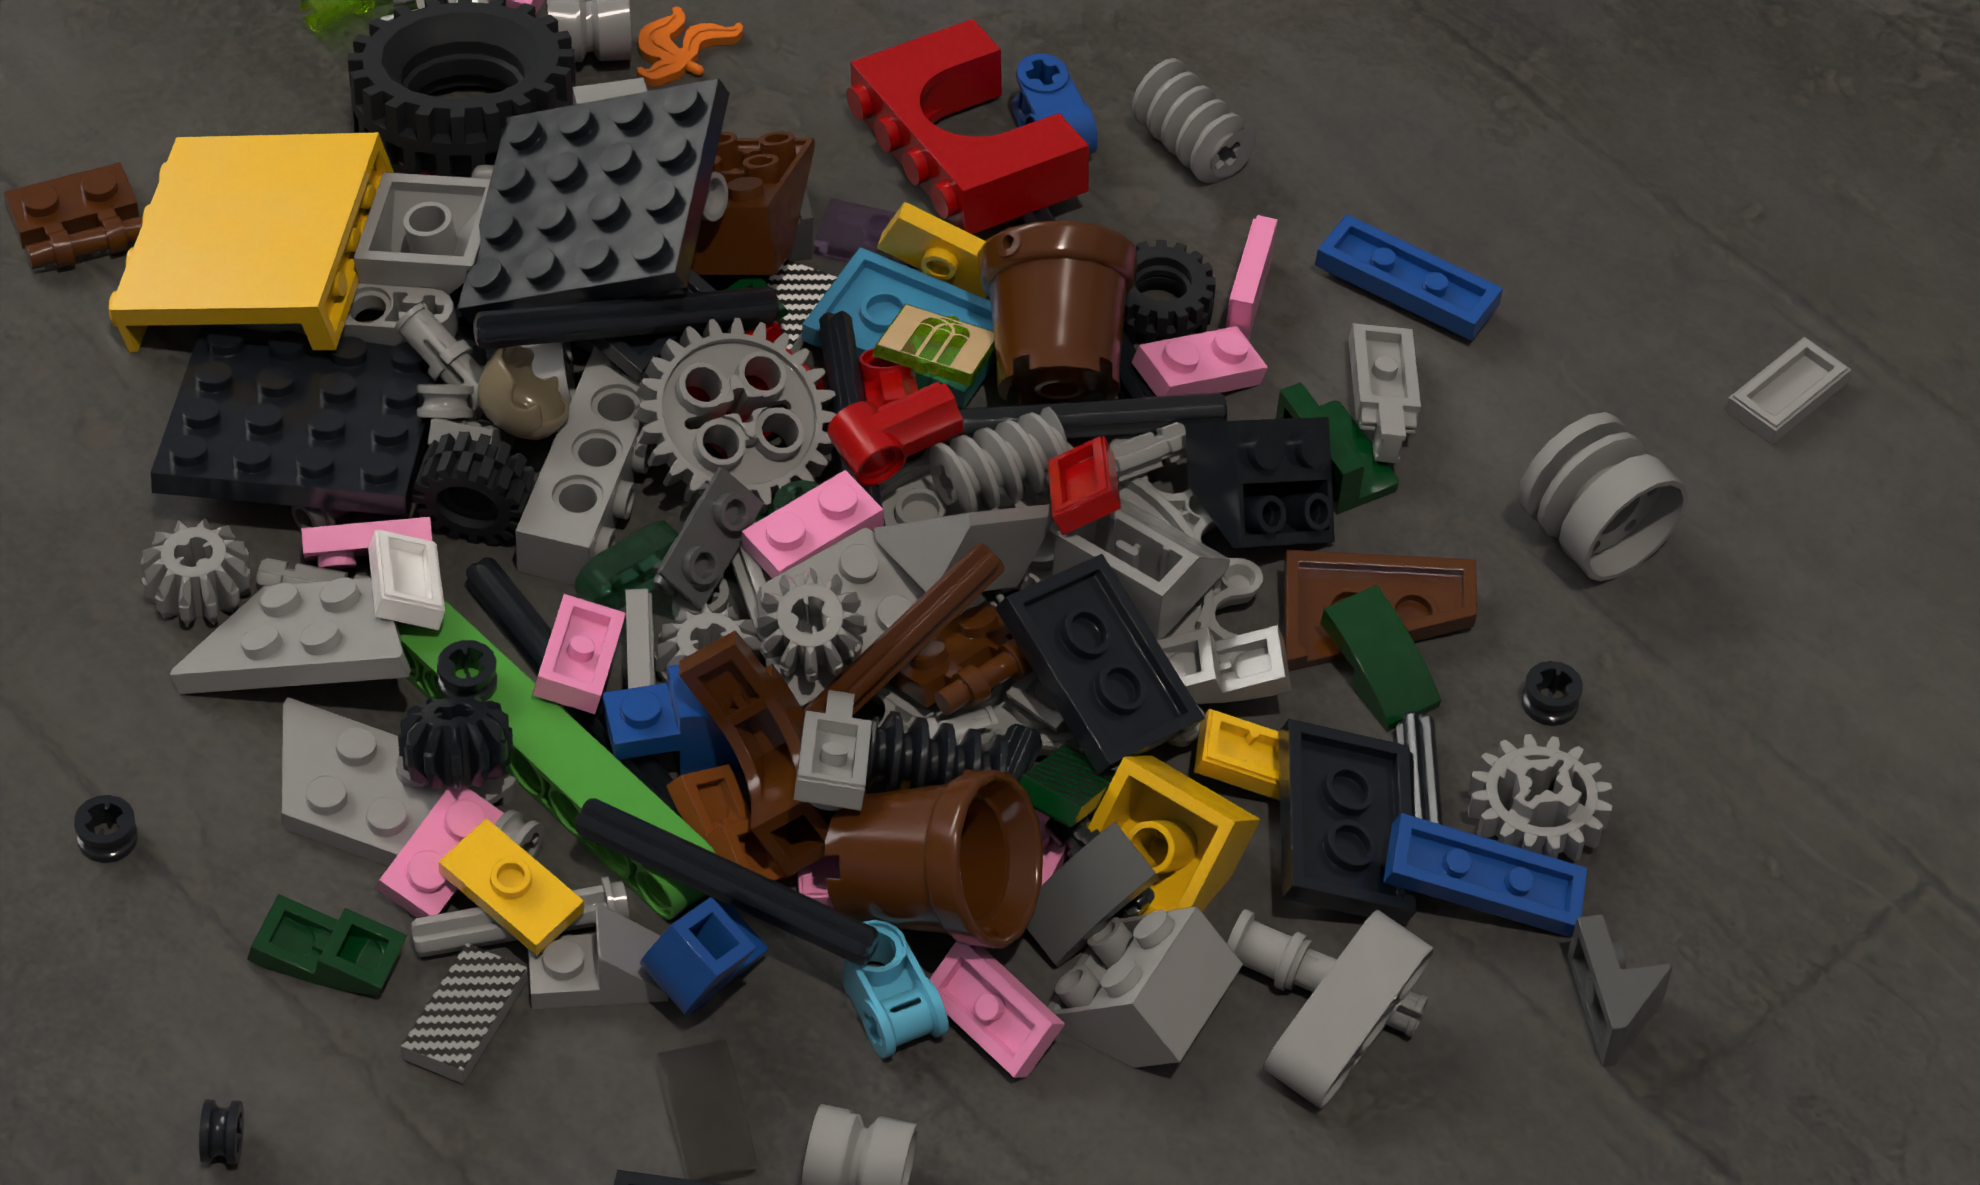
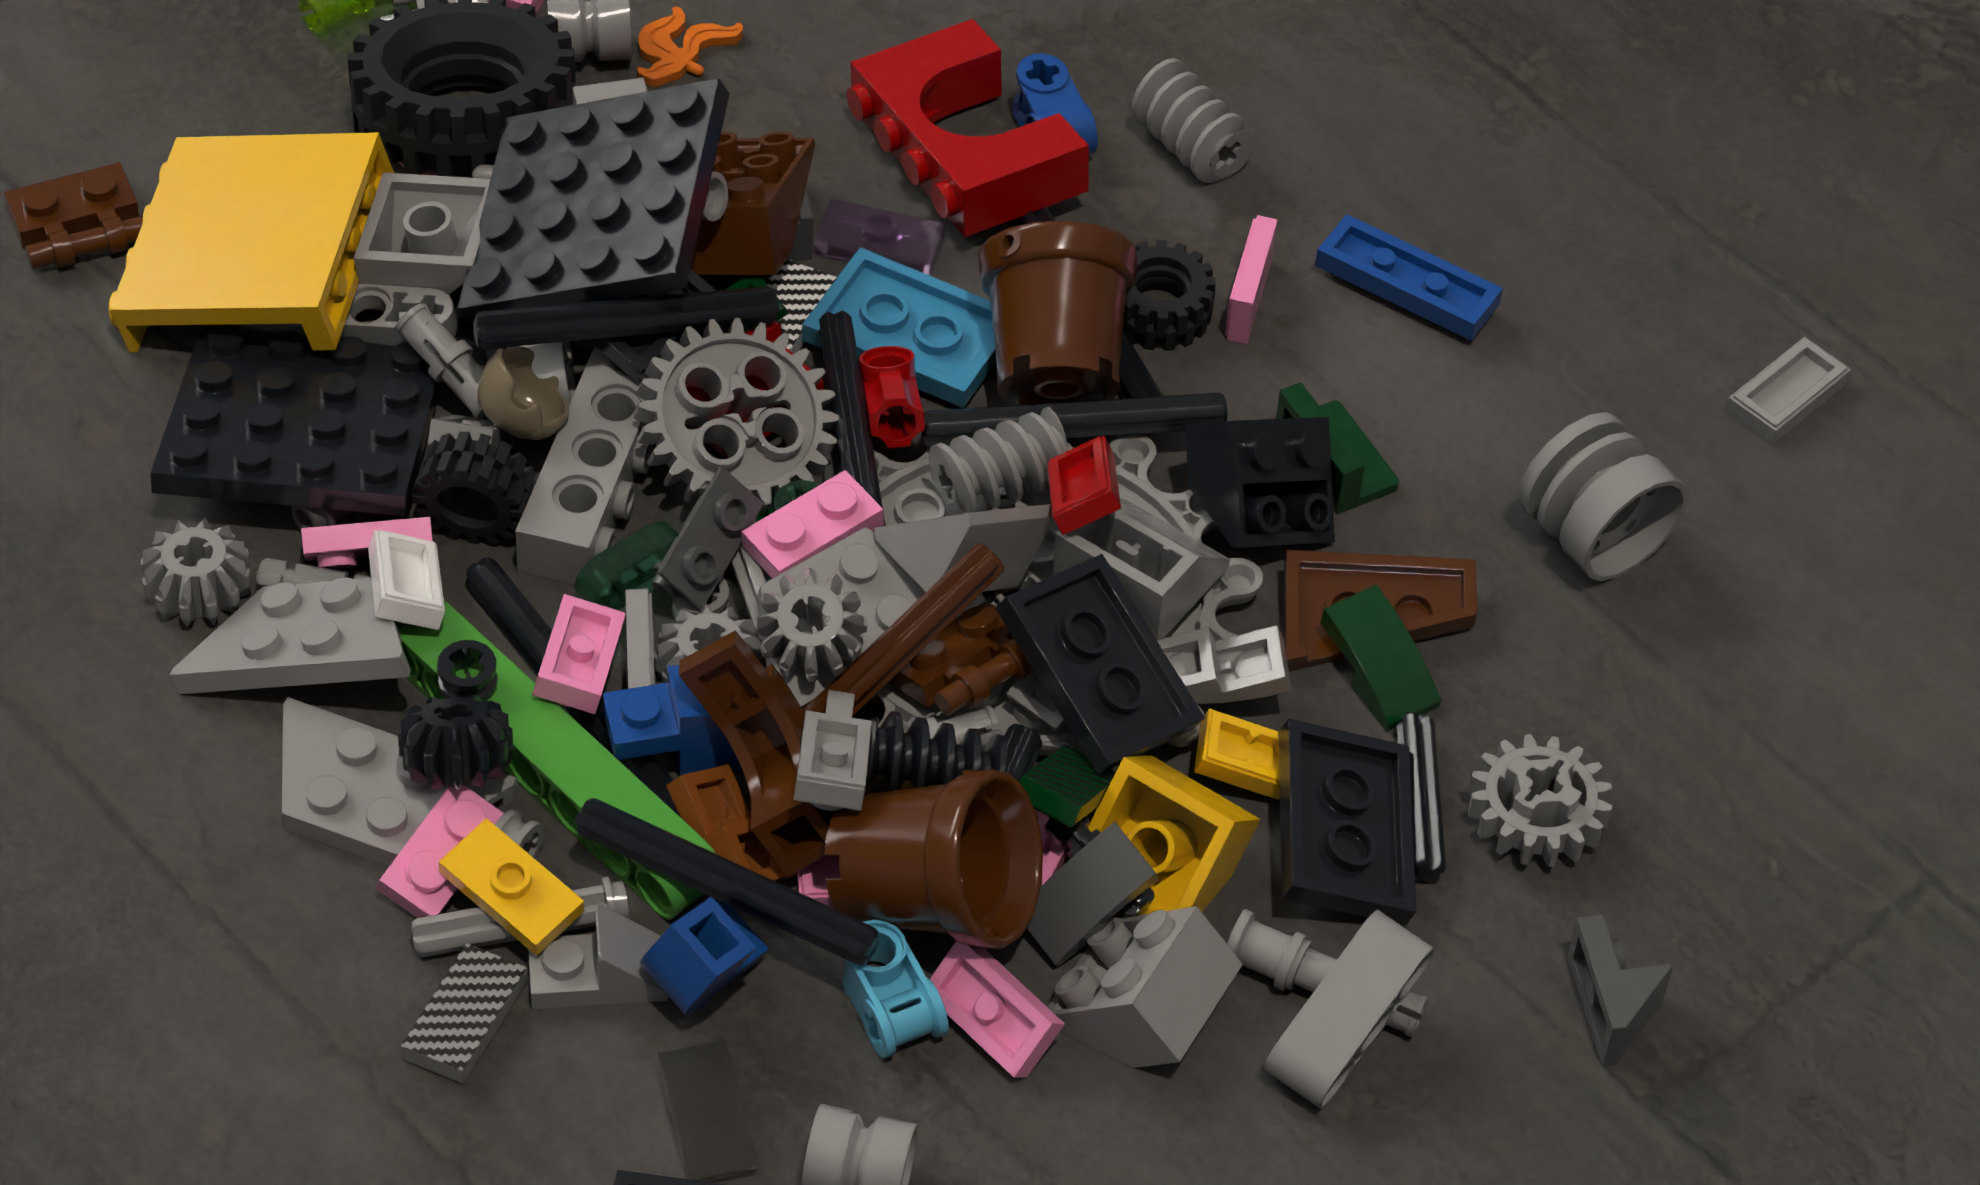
black bush [74,795,138,863] -> none
black bush [199,1099,244,1165] -> none
dark green slope [247,894,407,995] -> none
light grey bush [417,384,474,418] -> none
red piece [827,382,964,486] -> none
piece [873,304,995,386] -> none
yellow plate [877,202,987,298] -> none
light grey axle [1110,422,1187,483] -> none
bright pink plate [1132,326,1268,396] -> none
light grey hinge [1348,323,1421,463] -> none
blue plate [1383,813,1587,937] -> none
black bush [1521,661,1583,726] -> none

